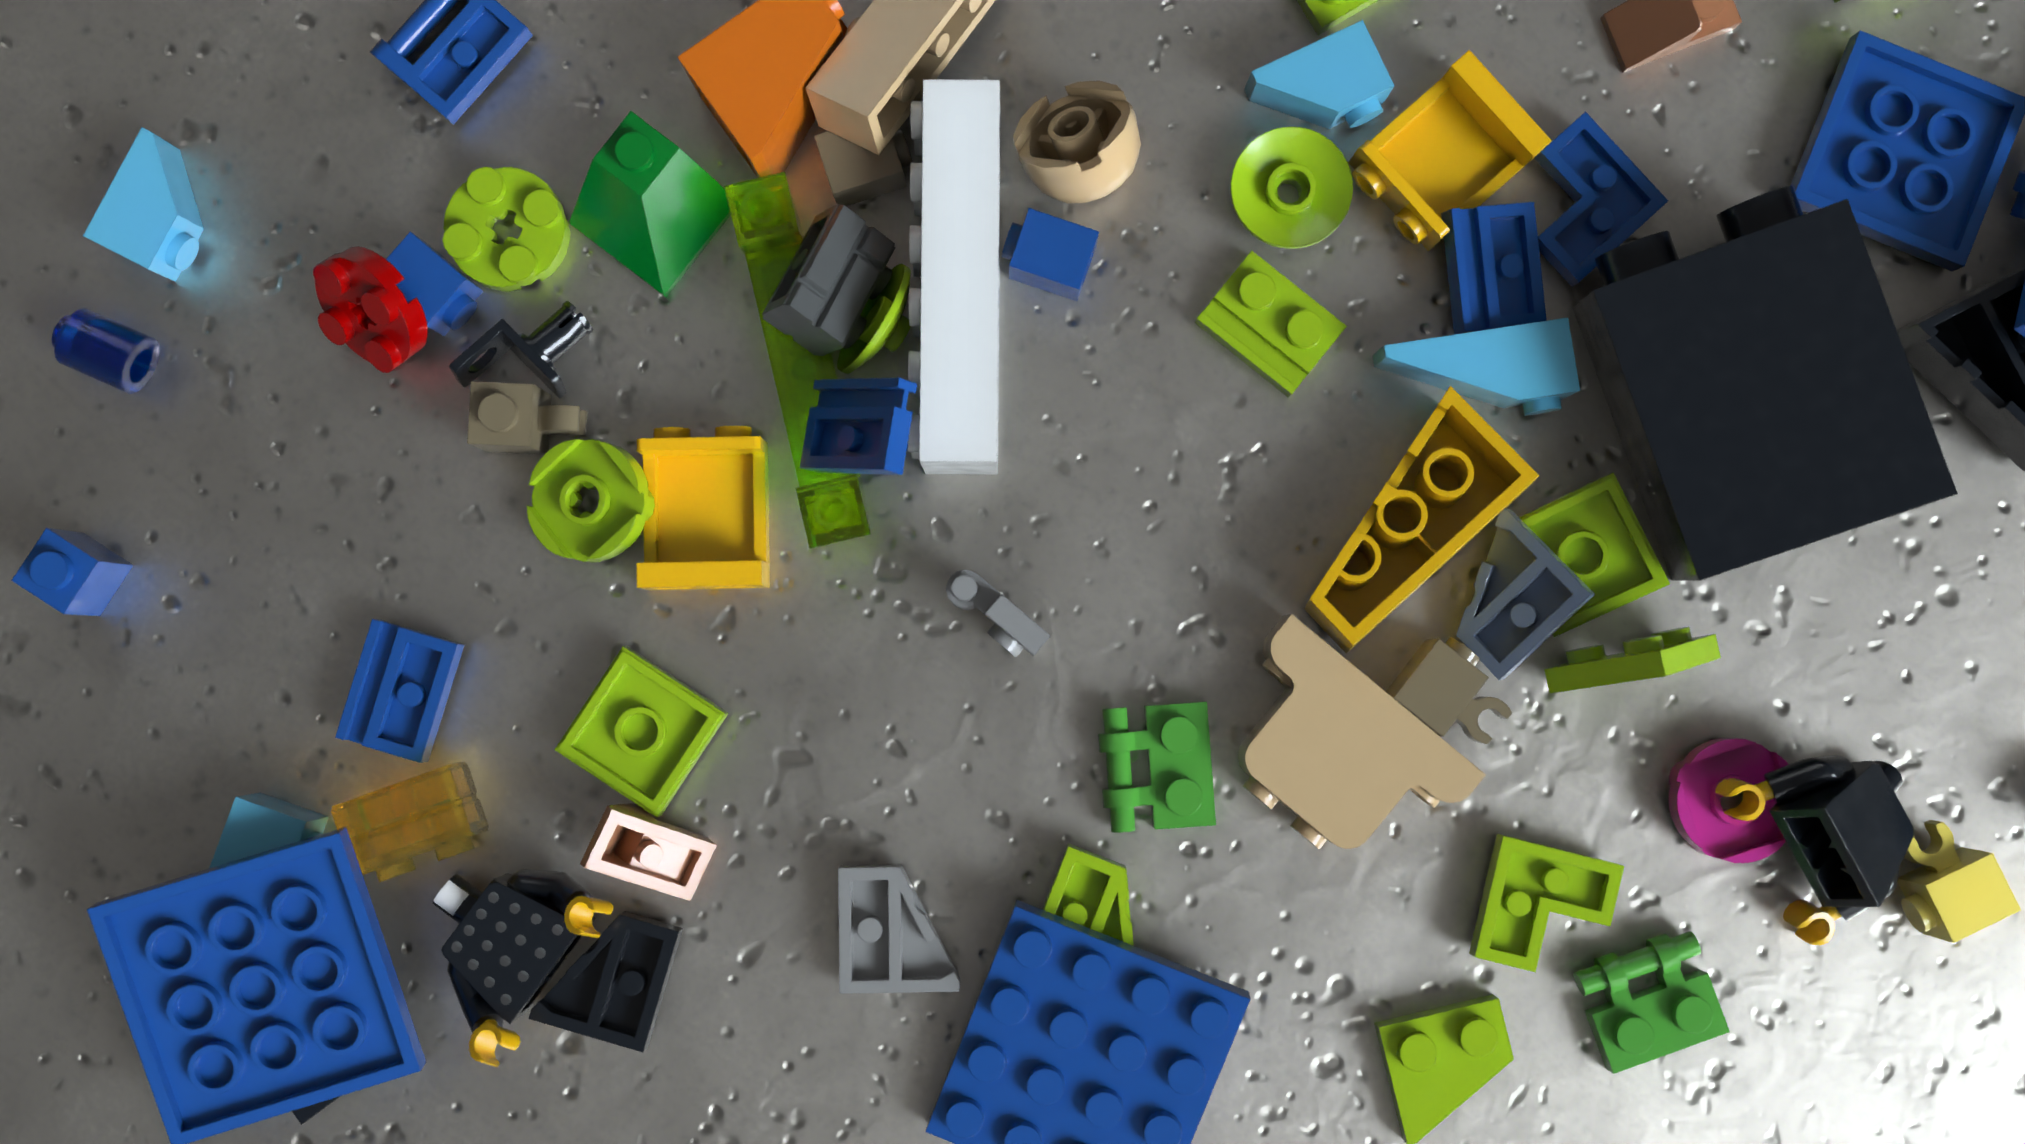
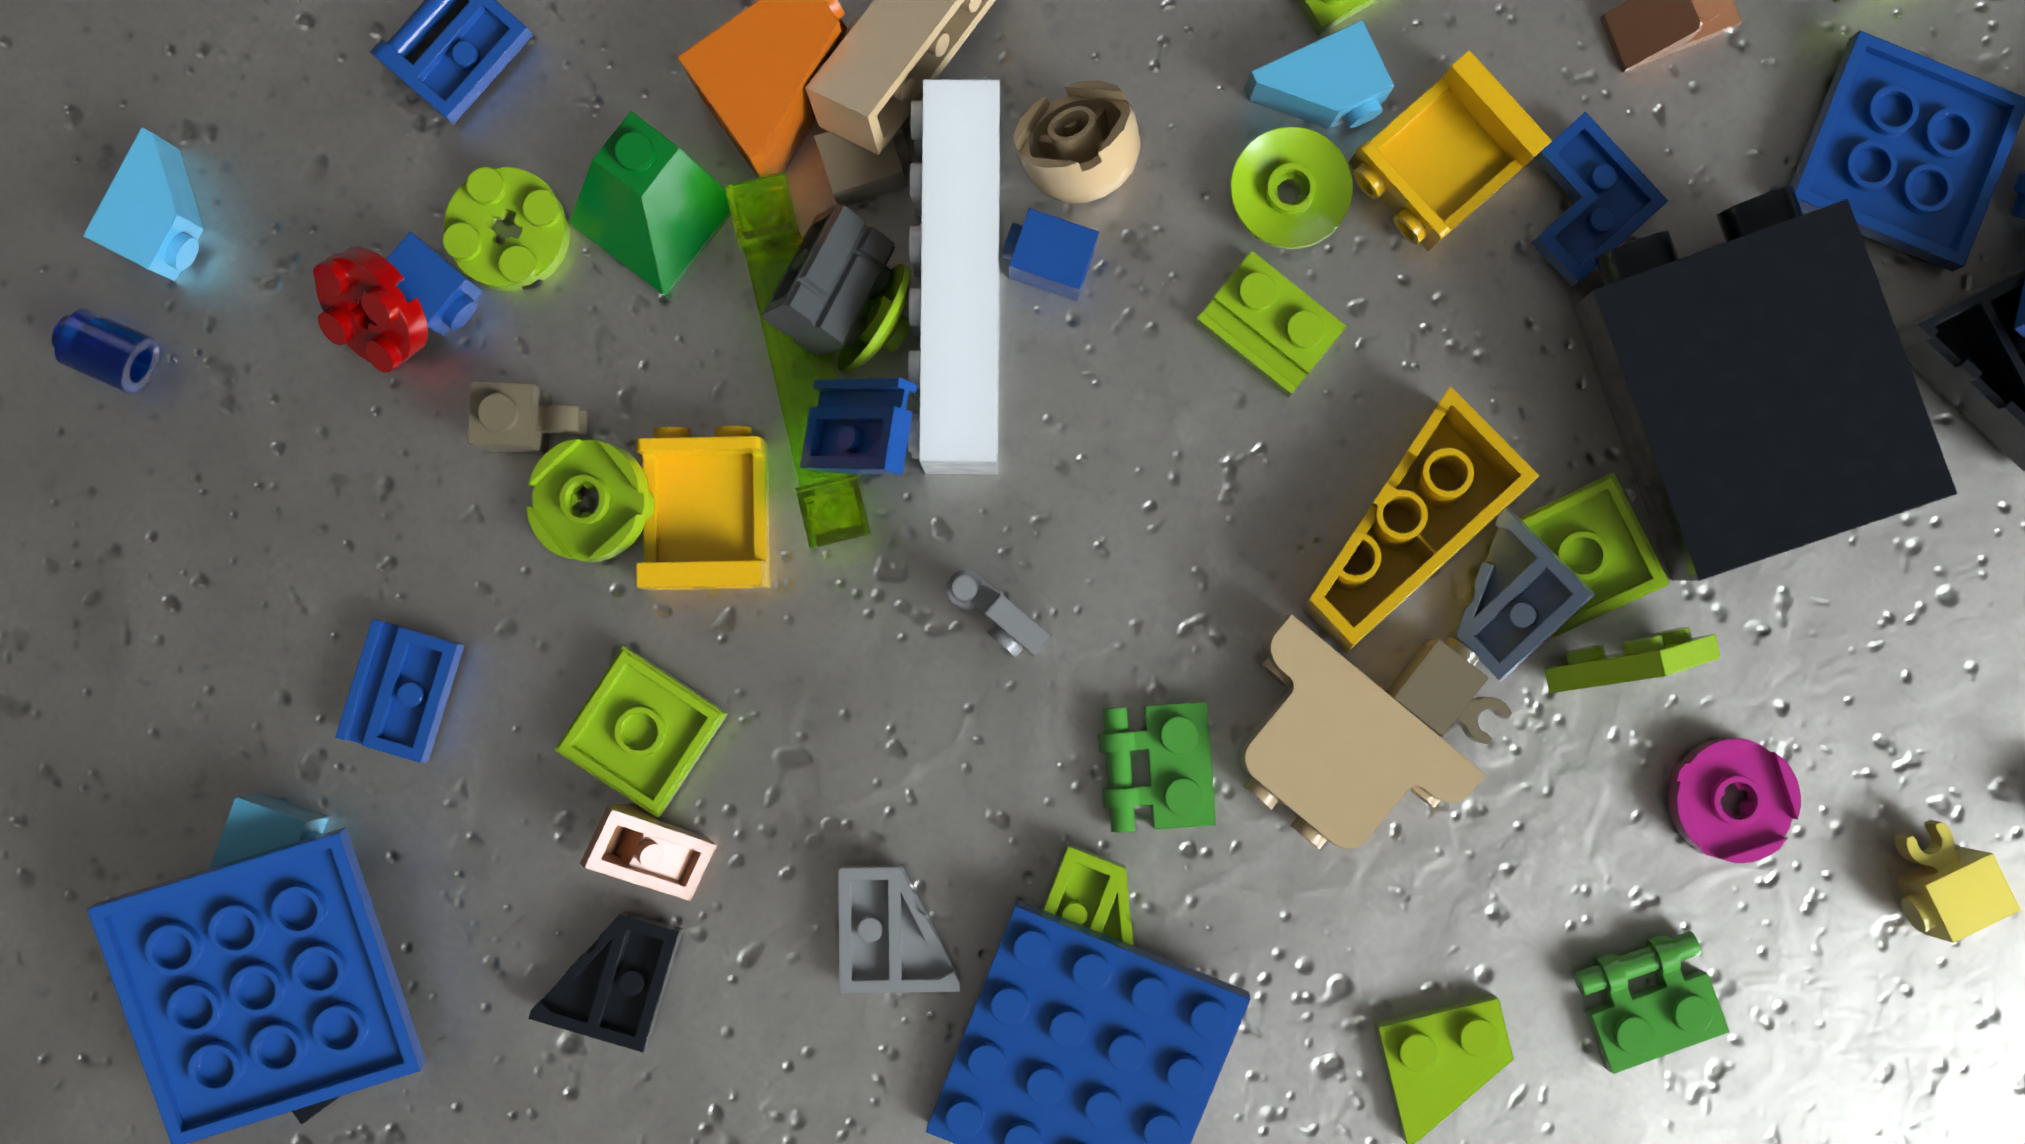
blue brick [11,528,134,616] -> none
clear yellow brick [331,761,489,883] -> none
black torso [433,869,613,1067] -> none
black bracket [449,300,594,399] -> none
medium azure slope [1372,318,1580,415] -> none
blue plate [1441,202,1547,335] -> none
lime plate [1469,834,1624,973] -> none
black torso [1715,755,1914,945] -> none

